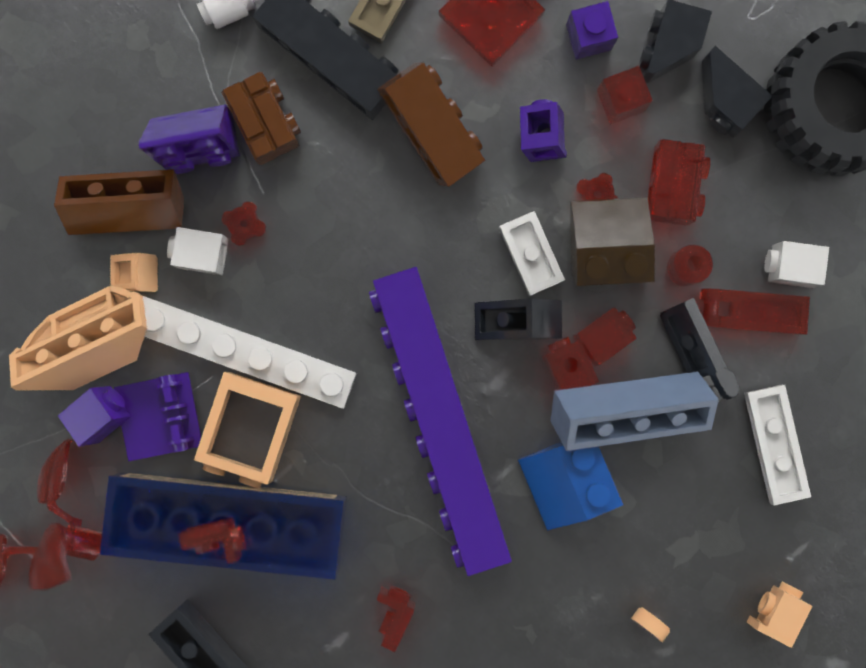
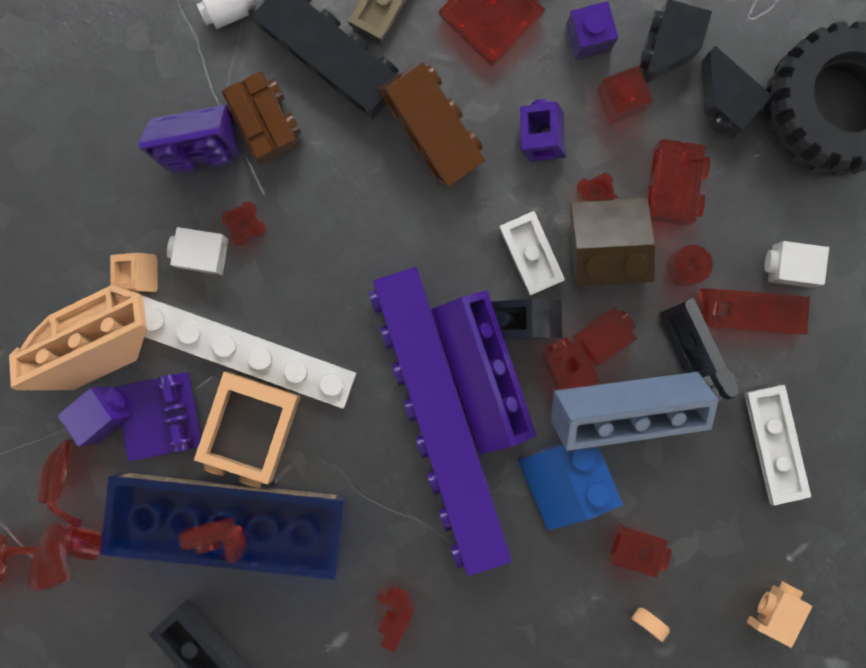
reddish brown brick [54,169,184,235] -> none
none -> dark purple brick [431,290,537,455]
none -> clear red brick [608,523,672,578]

